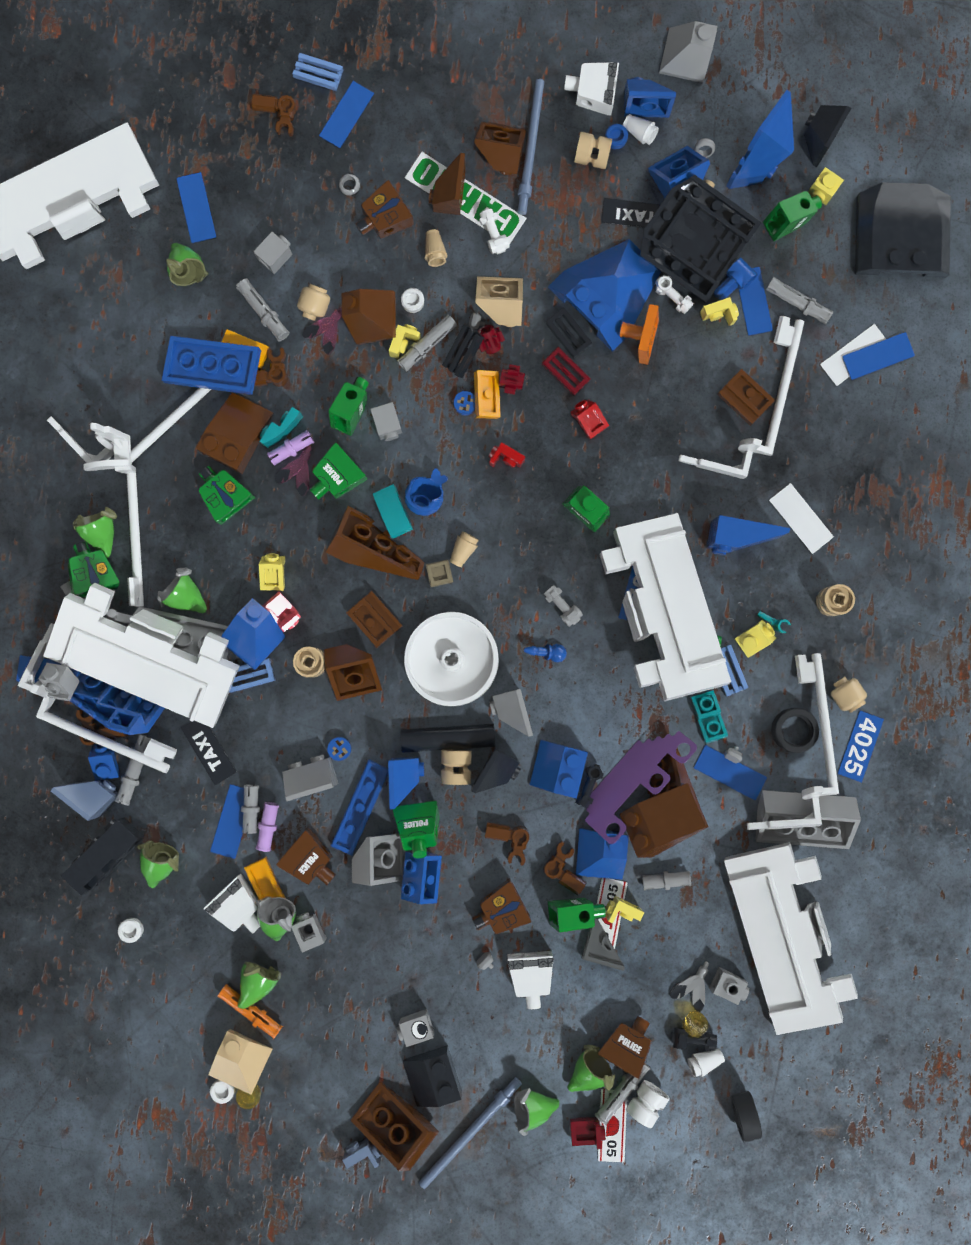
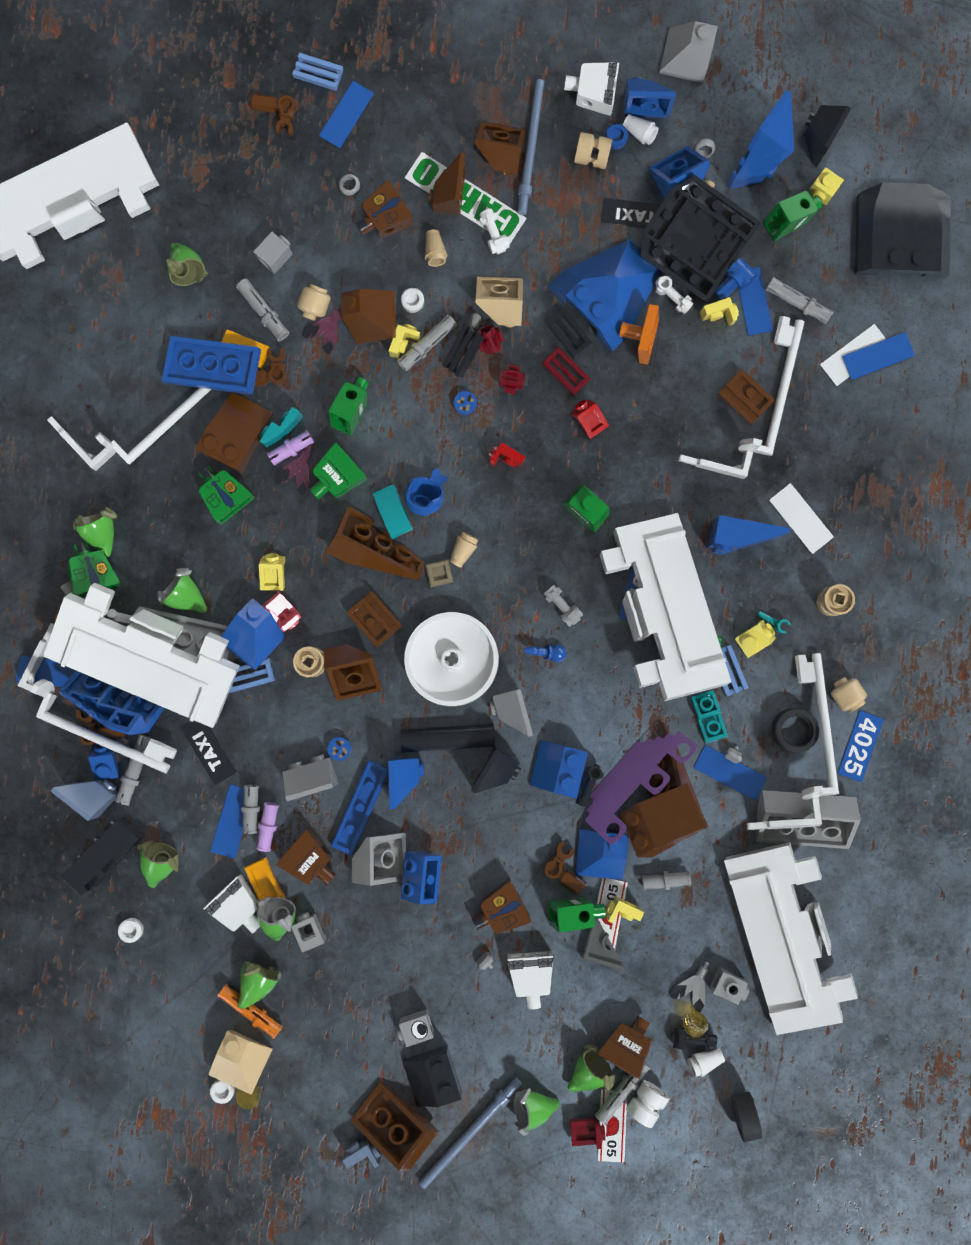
light grey brick [38,663,80,701] -> none
white piece [83,423,144,607] -> none
blue sticker [177,172,216,243] -> none
light grey brick [371,402,402,441] -> none
green torso [392,801,440,858] -> none
tan wheel [441,750,472,785] -> none
light orange plate [474,370,501,419] -> none
reddish brown bar [485,822,529,866] -> none

